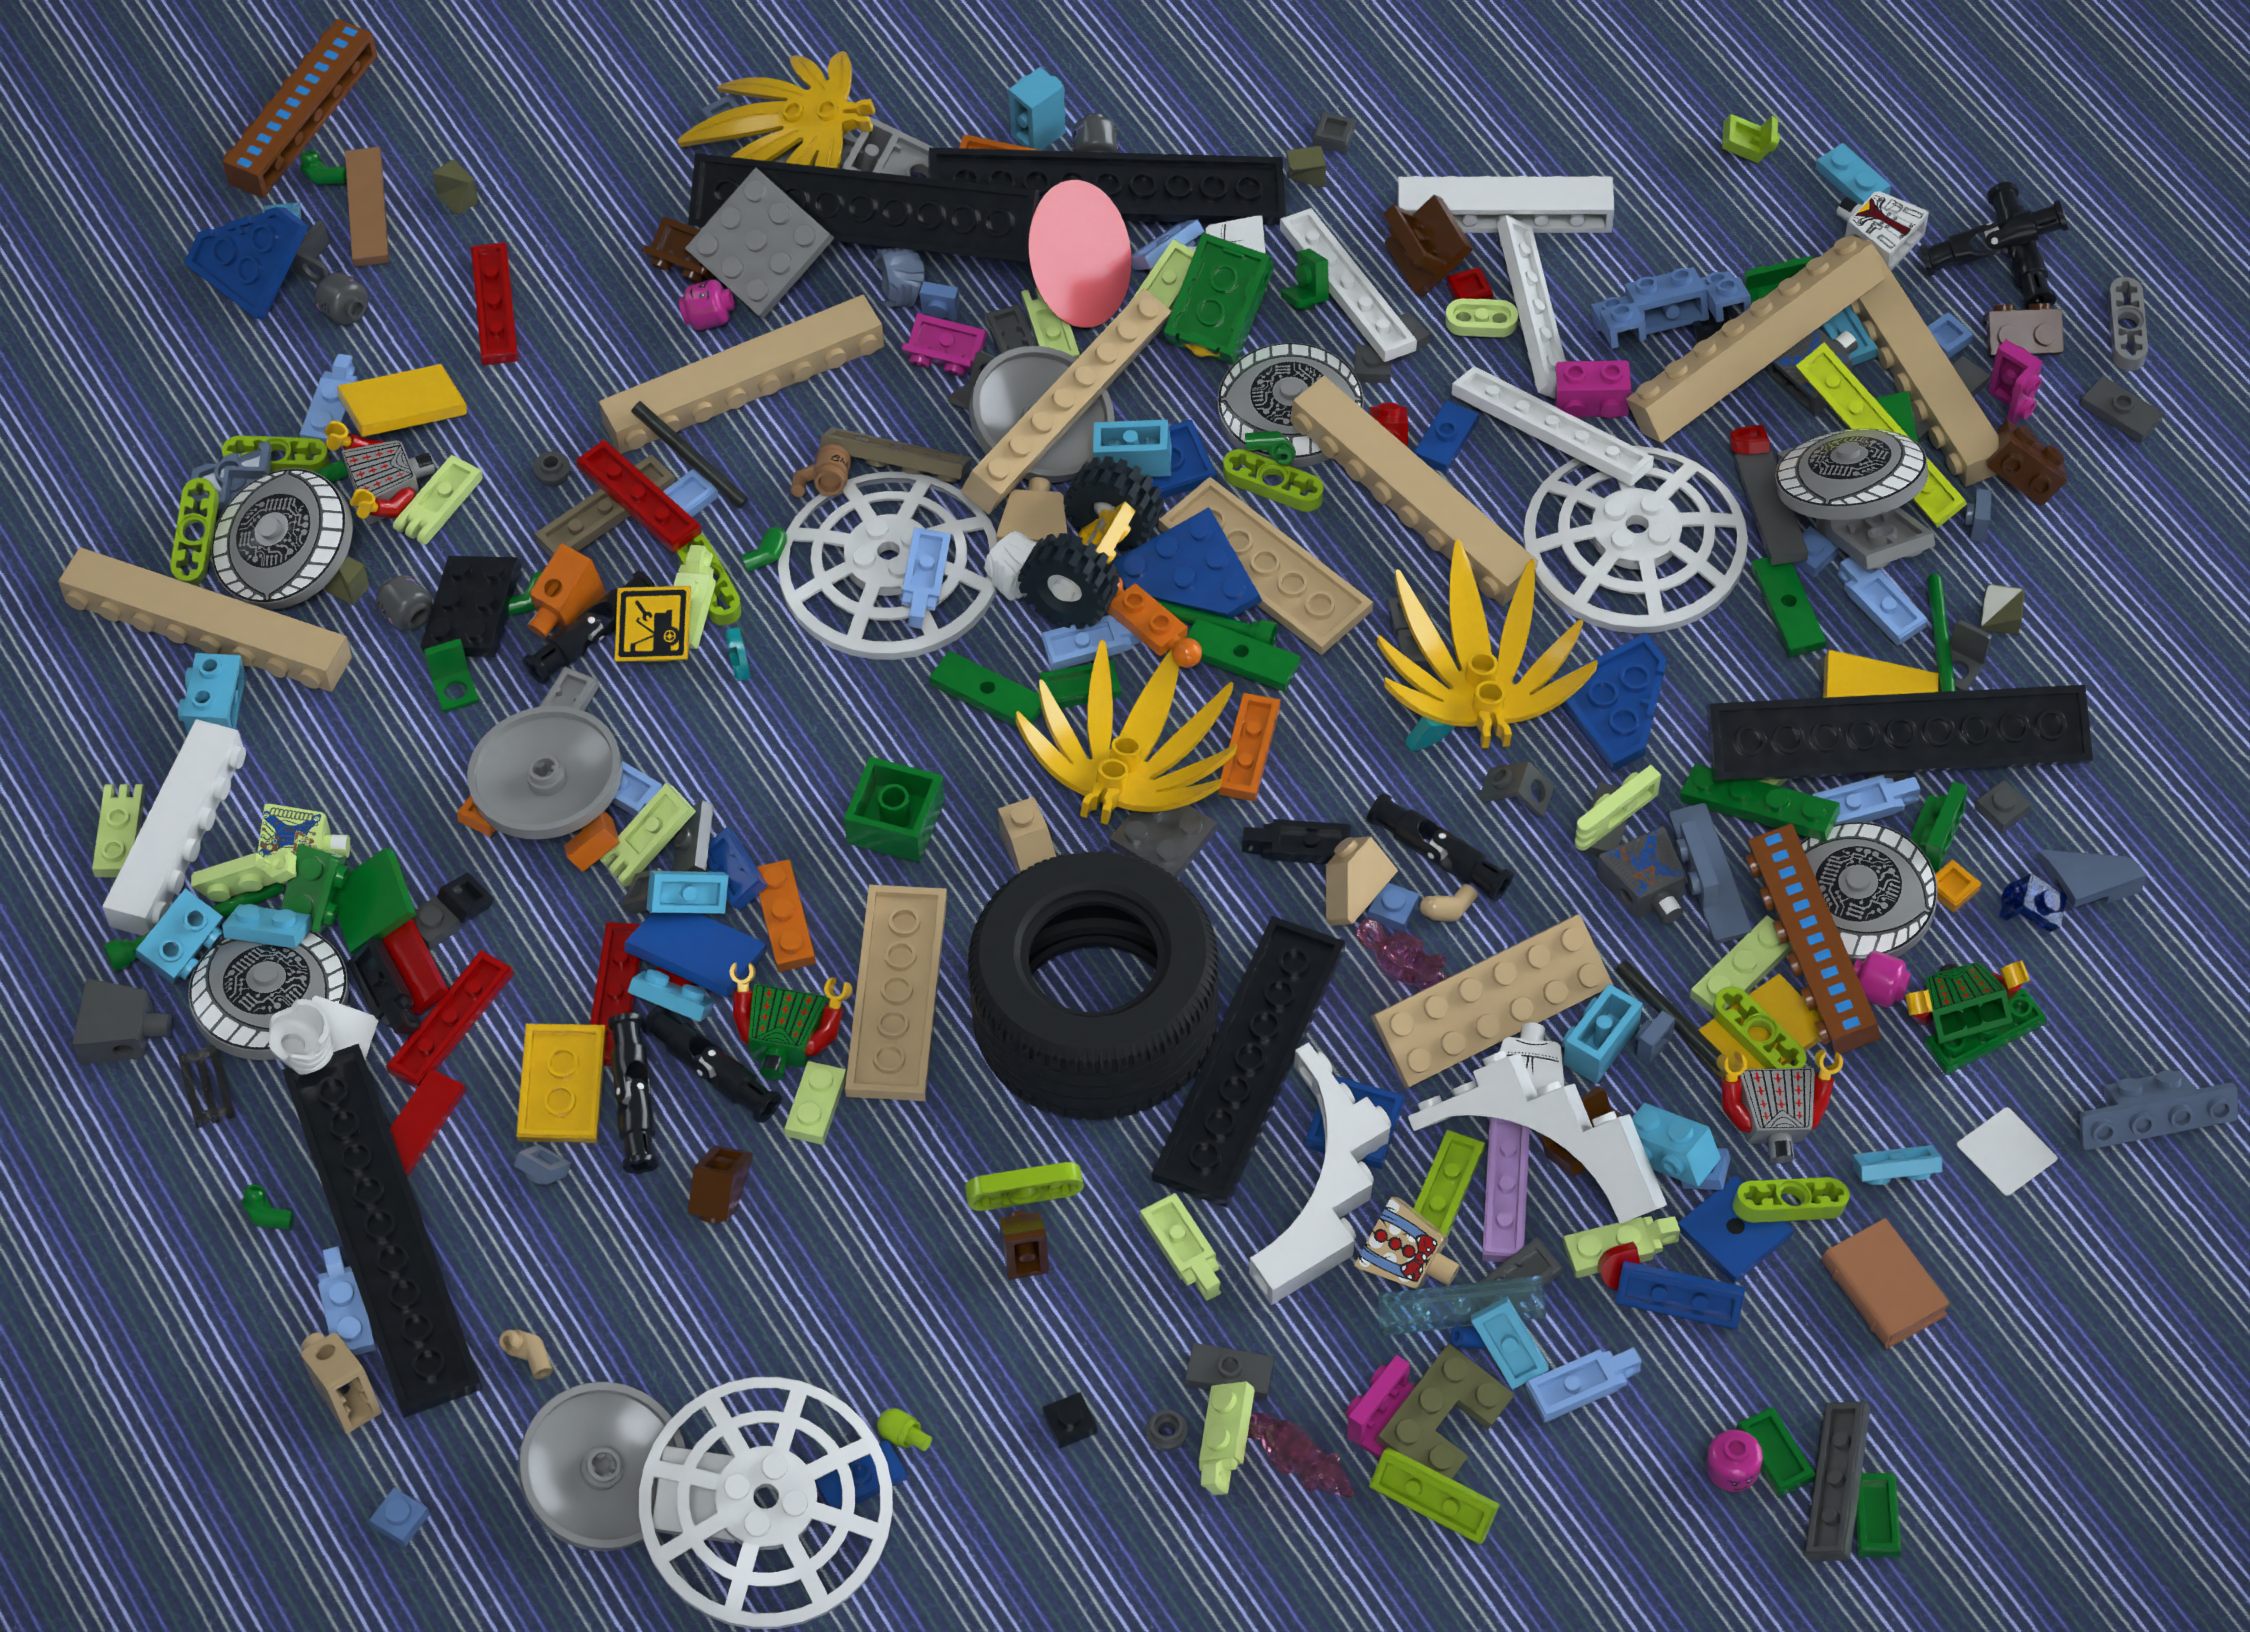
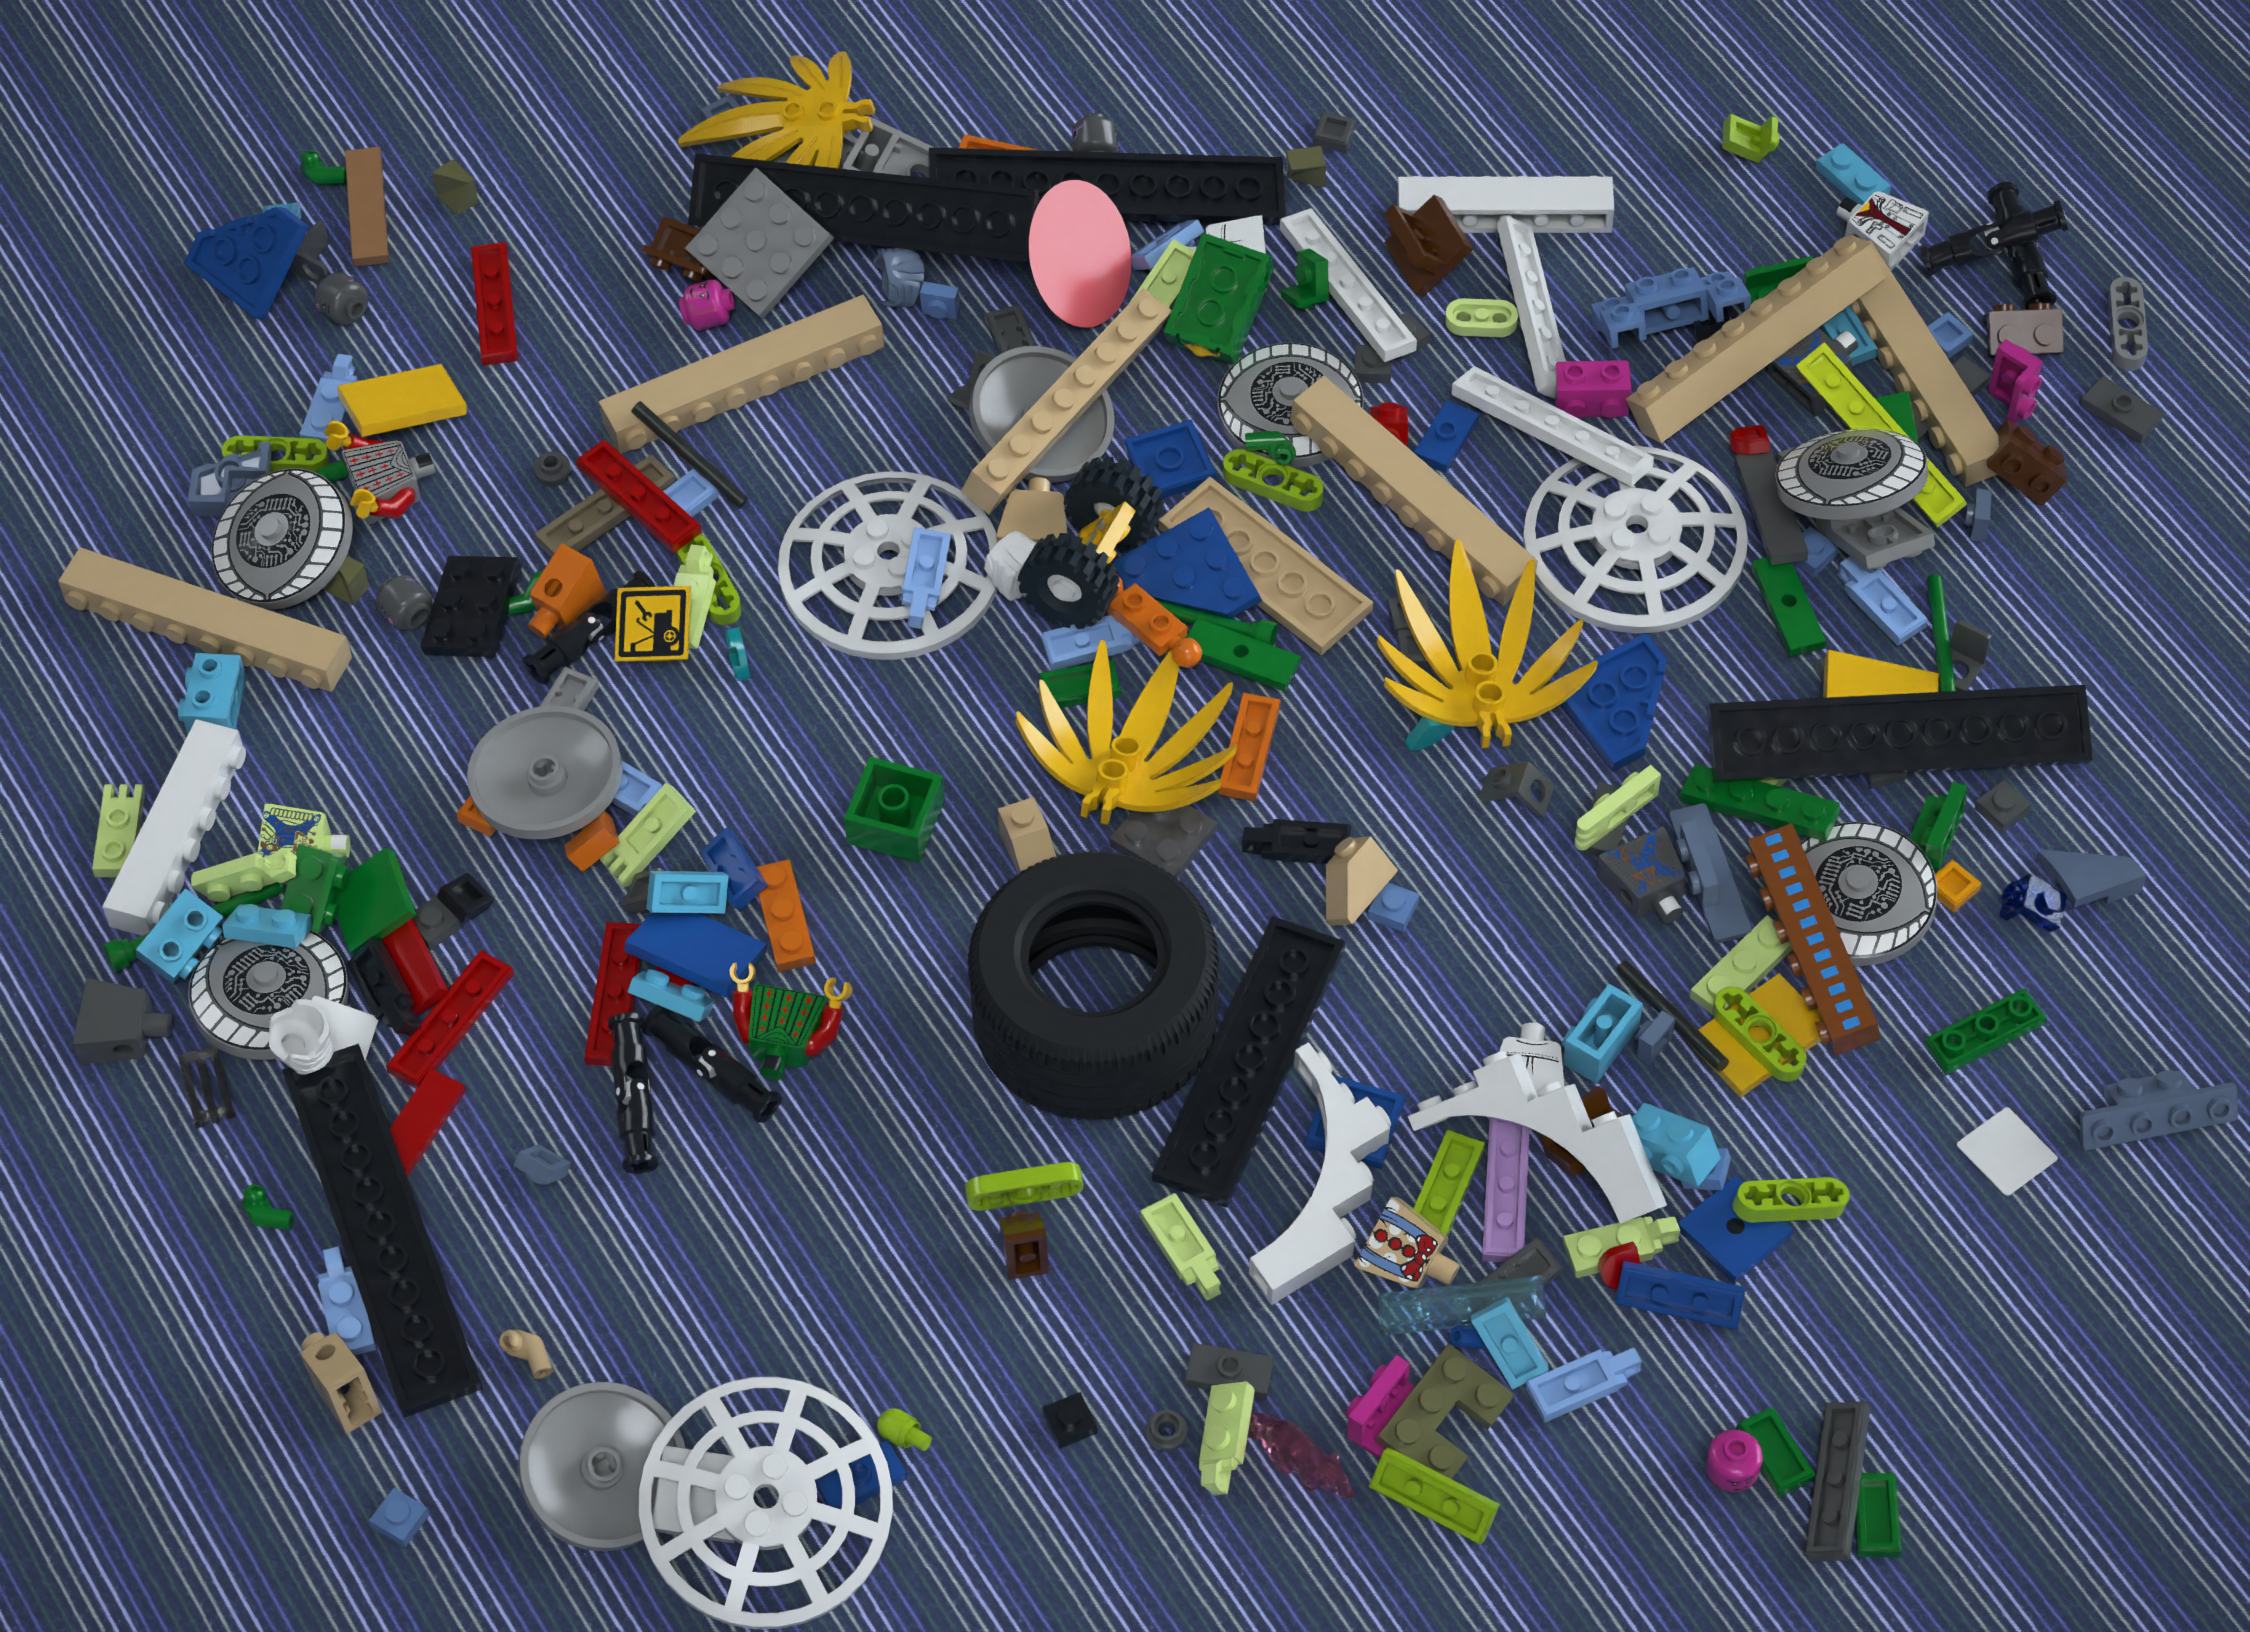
lime beam [170,478,219,585] -> none
dark orange brick [222,19,377,199] -> none
yellowish green hinge [393,455,483,545] -> none
green bracket [424,639,479,713] -> none
yellow tile [516,1023,607,1143] -> none
dark grey plate [673,800,713,872] -> none
reddish brown slope [688,1145,753,1223] -> none
green arm [741,527,787,572] -> none
yellowish green plate [784,1061,847,1145] -> none
medium nougat piece [791,444,851,497] -> none
dark tan plate [820,427,972,482] -> none
tan plate [845,885,947,1101] -> none
dark pink bracket [901,313,988,377] -> none
green tile [929,650,1042,728] -> none
medium azure brick [1008,67,1066,150] -> none
yellowish green hinge [1021,288,1080,358] -> none
medium azure brick [1093,420,1172,477] -> none
clear pink animal [1357,918,1452,990] -> none
black piece [1367,793,1514,901] -> none
tan plate [1371,914,1613,1088] -> none
tan arm [1420,884,1478,922] -> none
red tile [1446,267,1493,300] -> none
torso [1716,1050,1843,1164] -> none
light blue hinge [1812,775,1921,825] -> none
nougat piece [1821,1218,1950,1349] -> none
medium azure plate [1852,1145,1943,1185] -> none
dark pink head [1853,951,1912,1008] -> none
green torso [1905,960,2030,1044] -> none
olive slope [1980,584,2025,635] -> none

